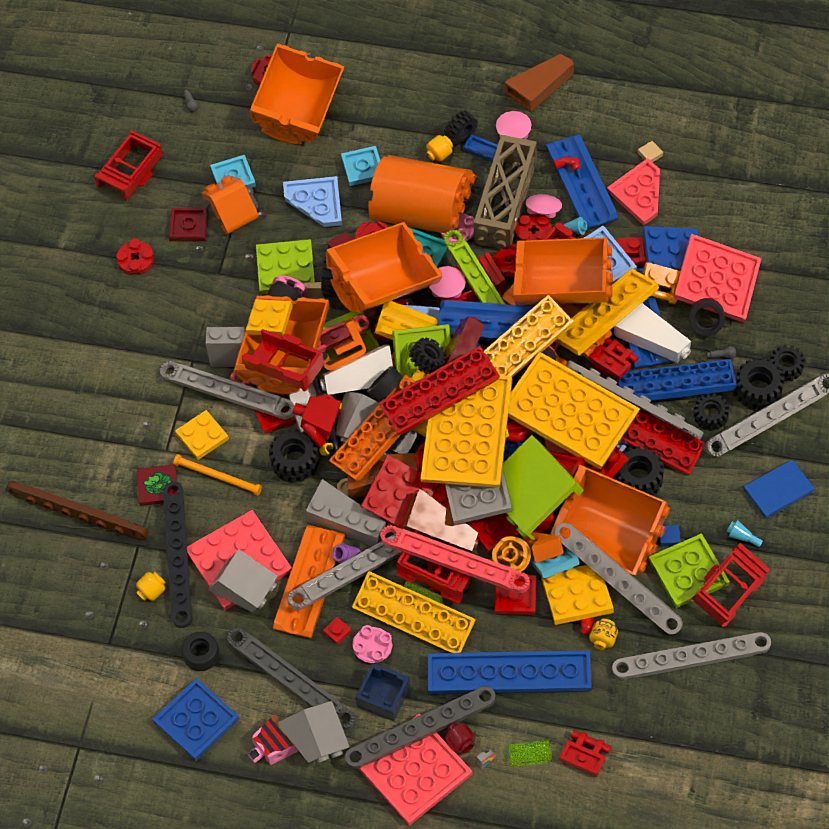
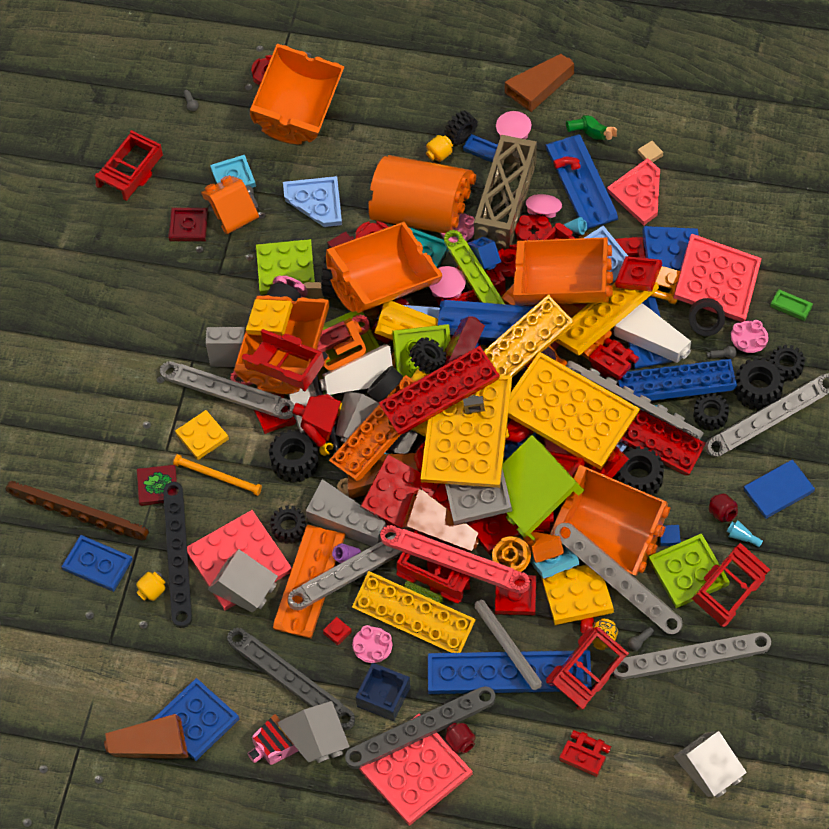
red plate [116,239,154,275] -> none
black tyre [182,632,219,671] -> none
medium azure plate [341,146,380,186] -> none
light grey tile [477,749,496,769] -> none
clear neon green plate [508,740,552,767] -> none
none -> blue tile [61,535,133,592]
none -> dark orange slope [104,714,189,758]
none -> black tyre [270,505,306,544]
none -> dark grey plate [463,395,485,414]
none -> blue slope [468,236,501,270]
none -> light grey axle [475,600,542,690]
none -> red piece [546,627,629,710]
none -> green arm [566,115,617,140]
none -> red tile [615,256,662,292]
none -> dark grey piece [628,627,654,651]
none -> slope [674,731,747,798]
none -> dark red head [709,493,738,523]
none -> bright pink dish [731,320,768,353]
none -> bright green tile [770,289,813,321]

